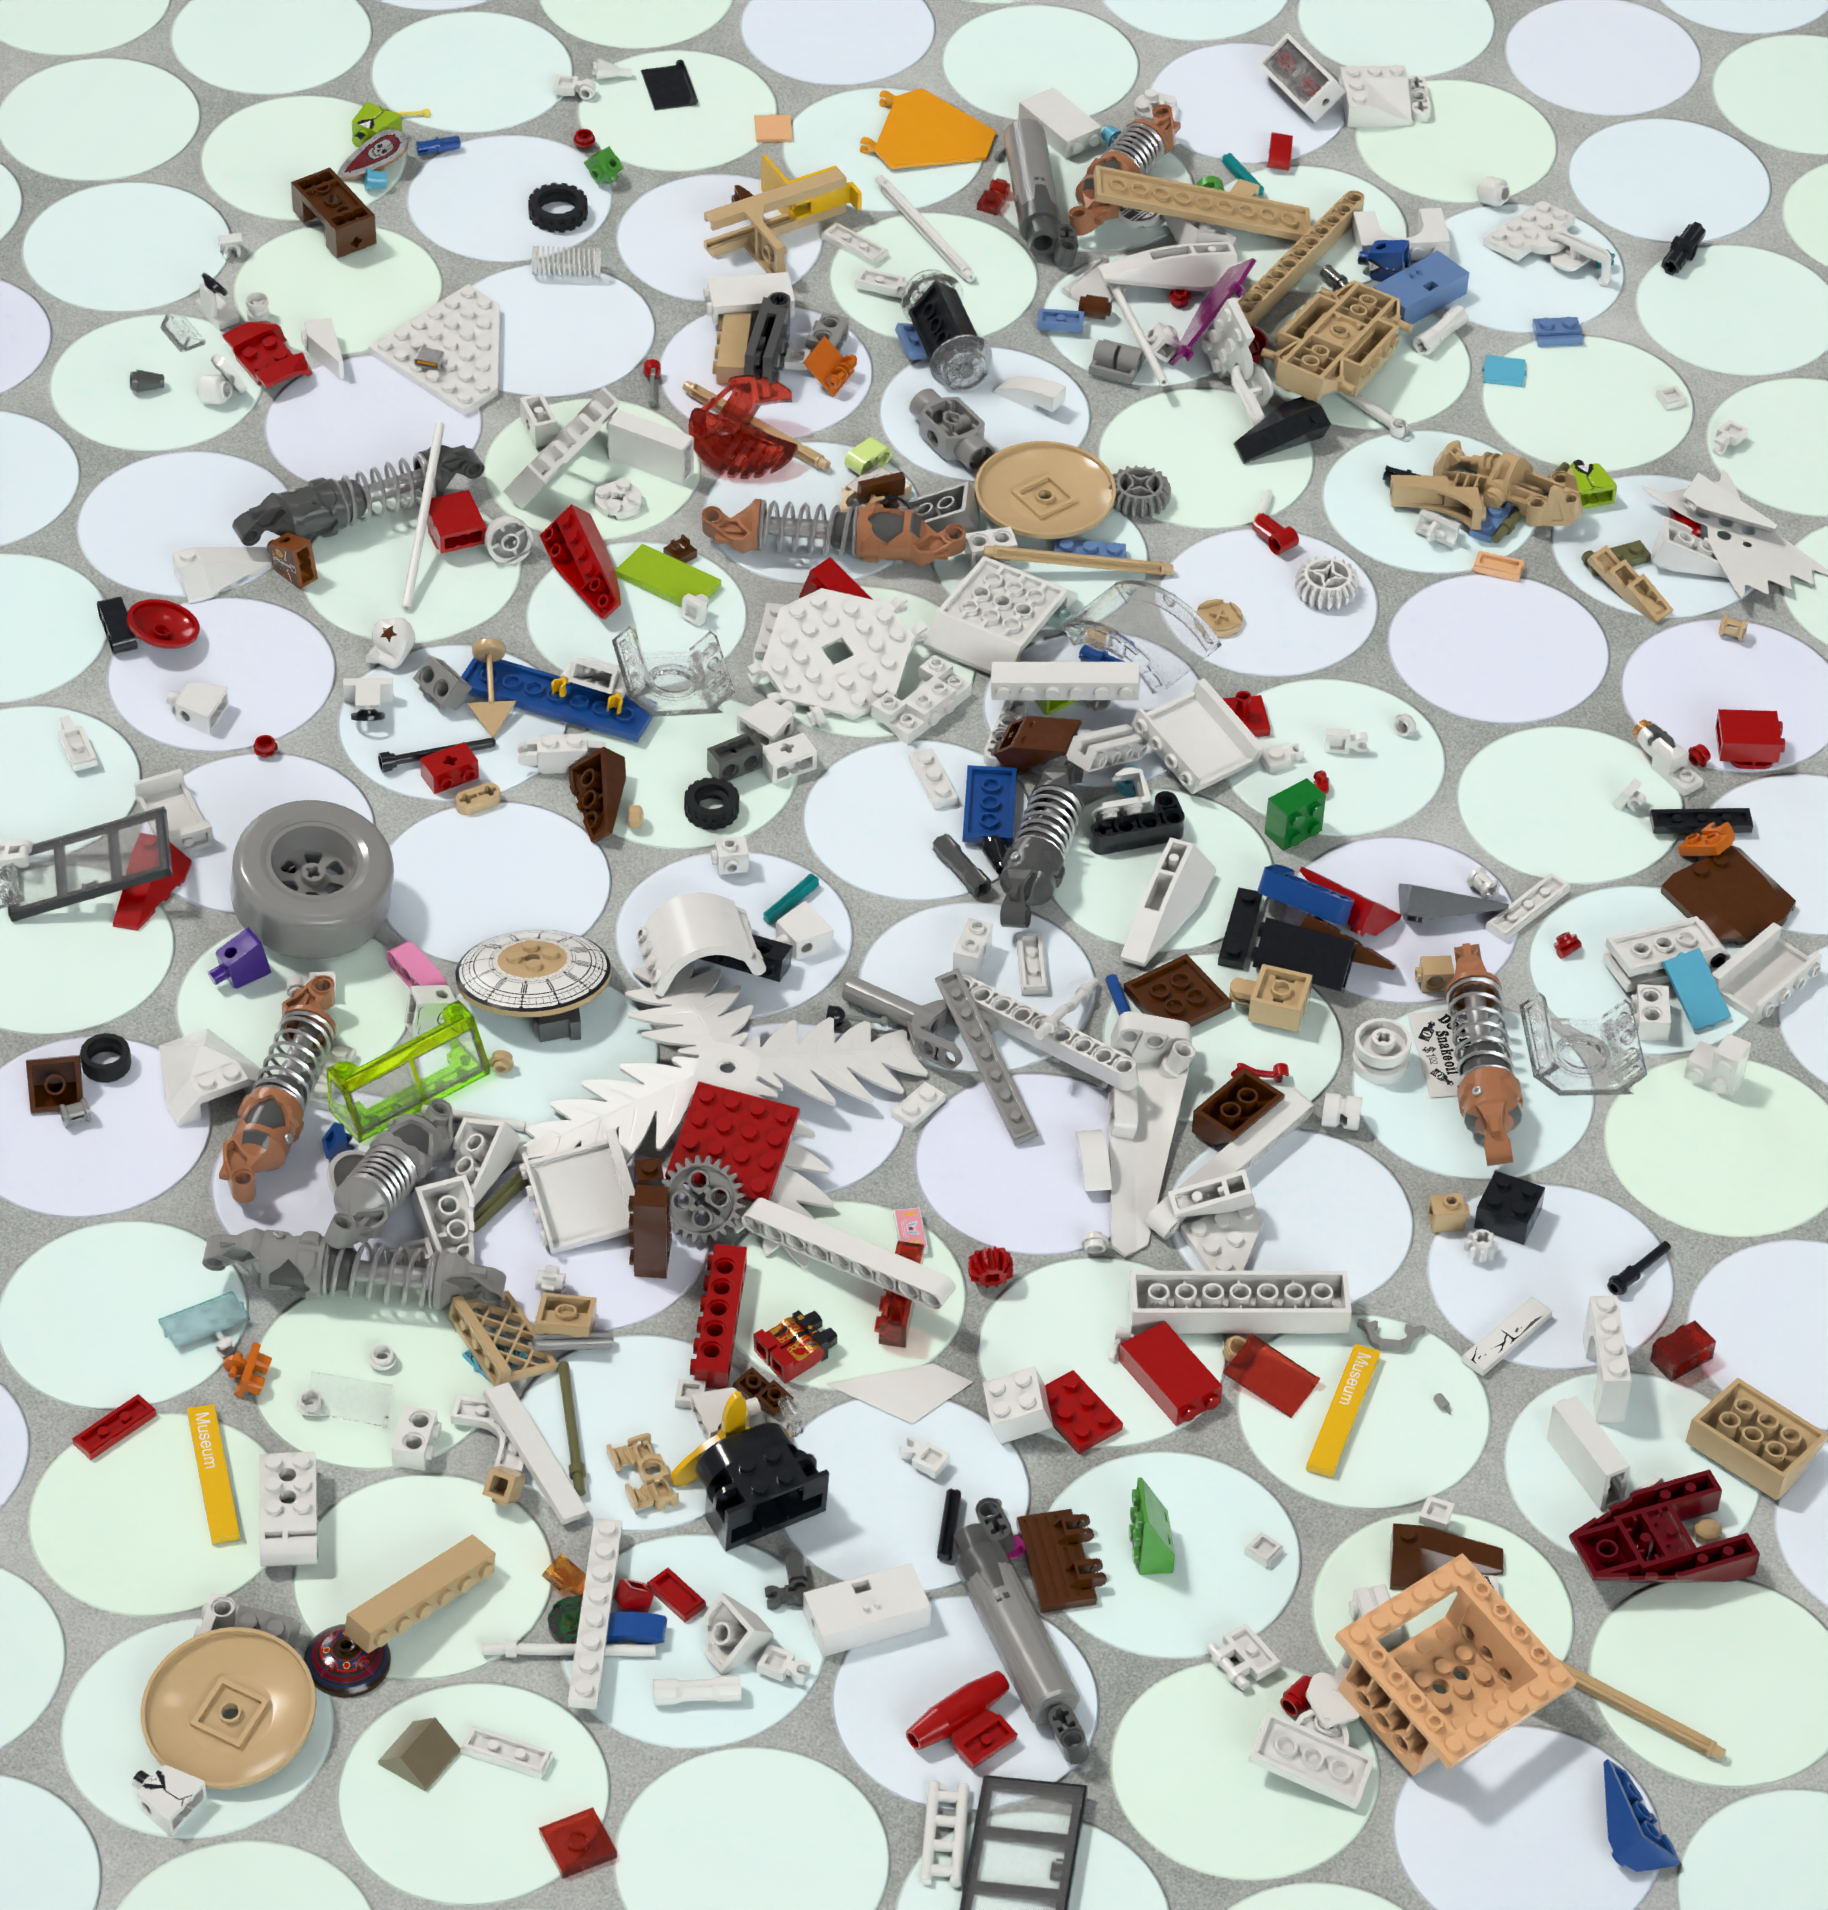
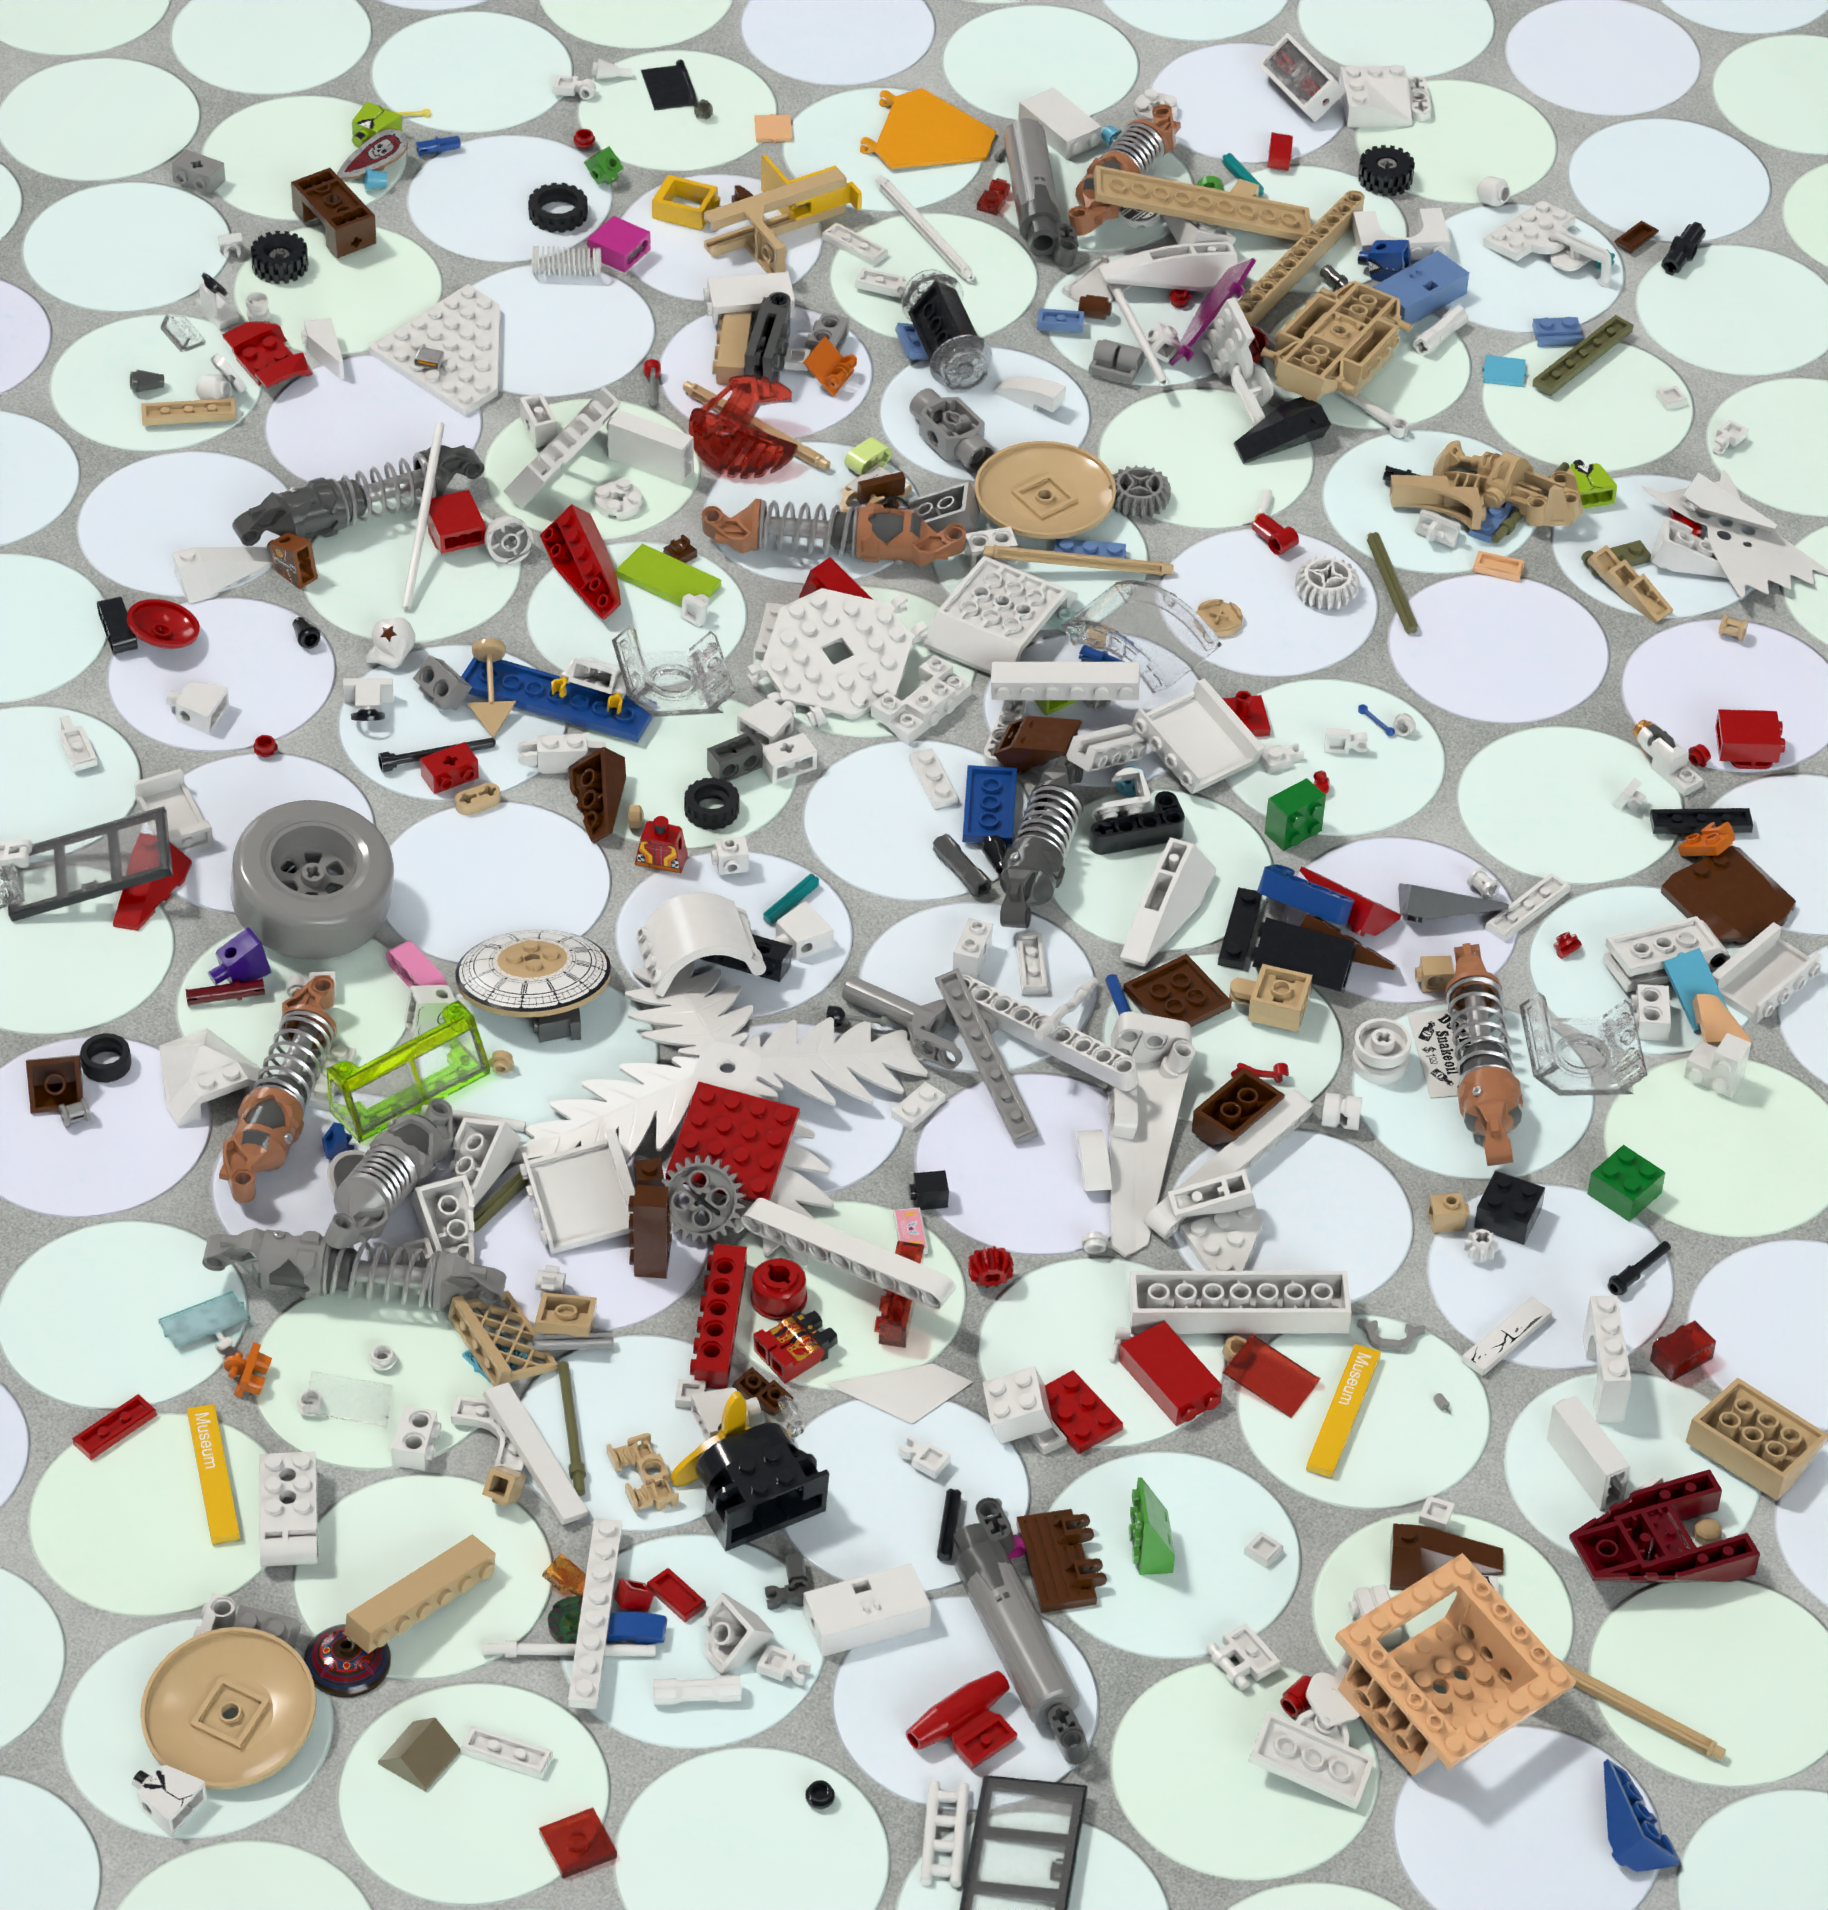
none -> tan plate [141,398,236,426]
none -> light grey brick [172,149,226,195]
none -> dark red pin [185,978,265,1006]
none -> black bush [251,231,309,284]
none -> black cone [292,617,320,649]
none -> dark pink piece [587,216,651,274]
none -> red torso [635,816,688,873]
none -> yellow window [652,175,721,231]
none -> clear smoke plate [694,99,713,121]
none -> red wheel [750,1258,807,1320]
none -> black plate [805,1780,835,1809]
none -> black brick [909,1170,949,1210]
none -> white tile [1028,1420,1067,1455]
none -> black bush [1358,145,1415,196]
none -> blue hinge [1358,704,1395,737]
none -> olive axle [1367,532,1418,634]
none -> olive plate [1532,315,1634,396]
none -> green brick [1587,1144,1666,1222]
none -> reddish brown tile [1614,220,1659,254]
none -> light nougat slope [1692,994,1751,1045]

